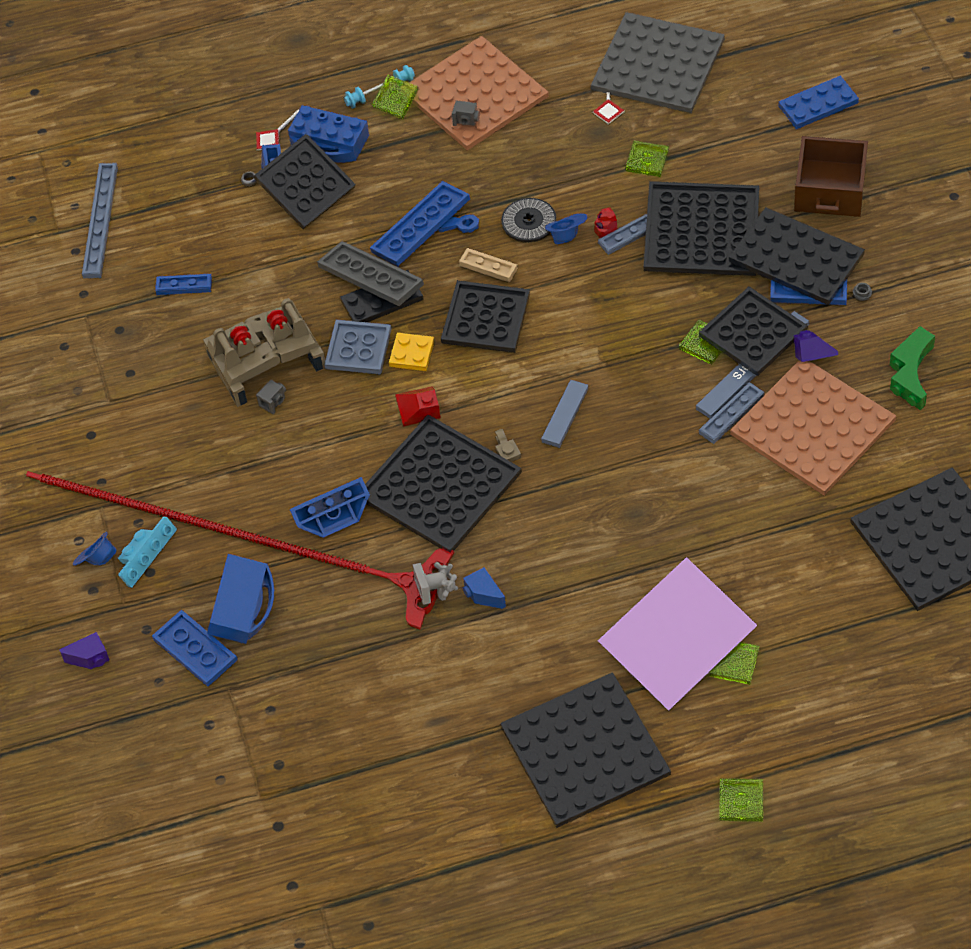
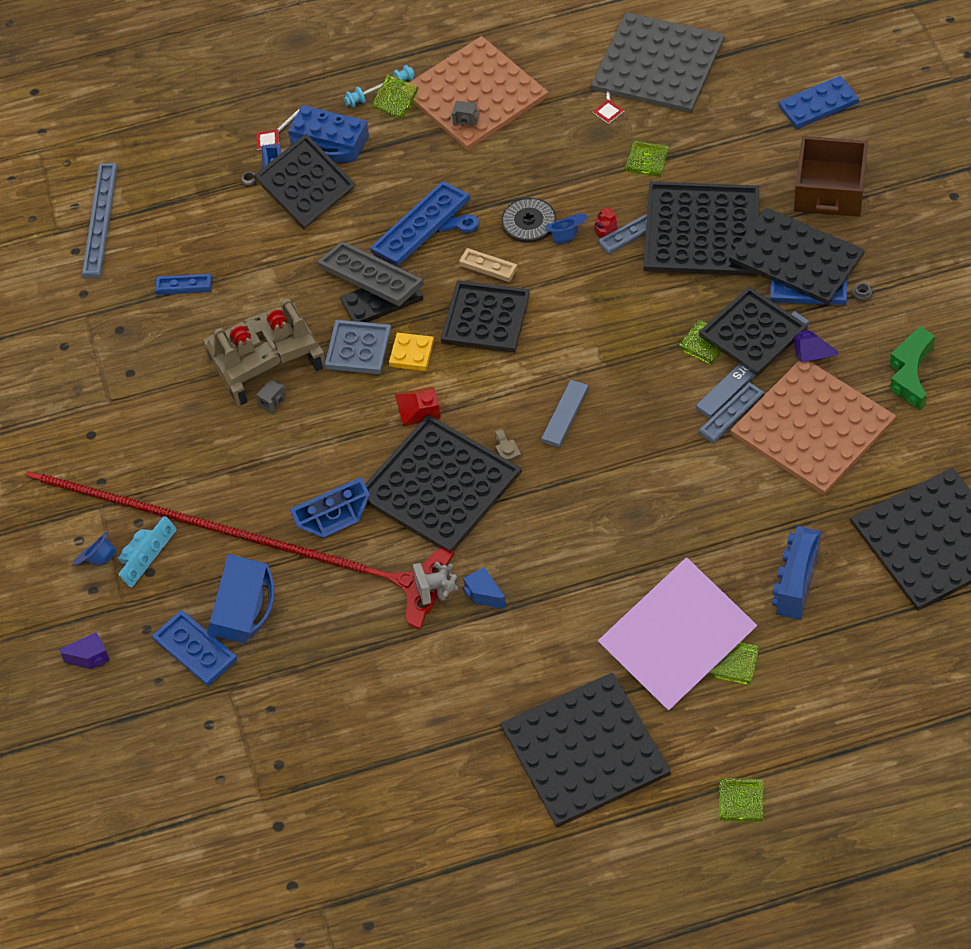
none -> blue piece [772,526,821,620]

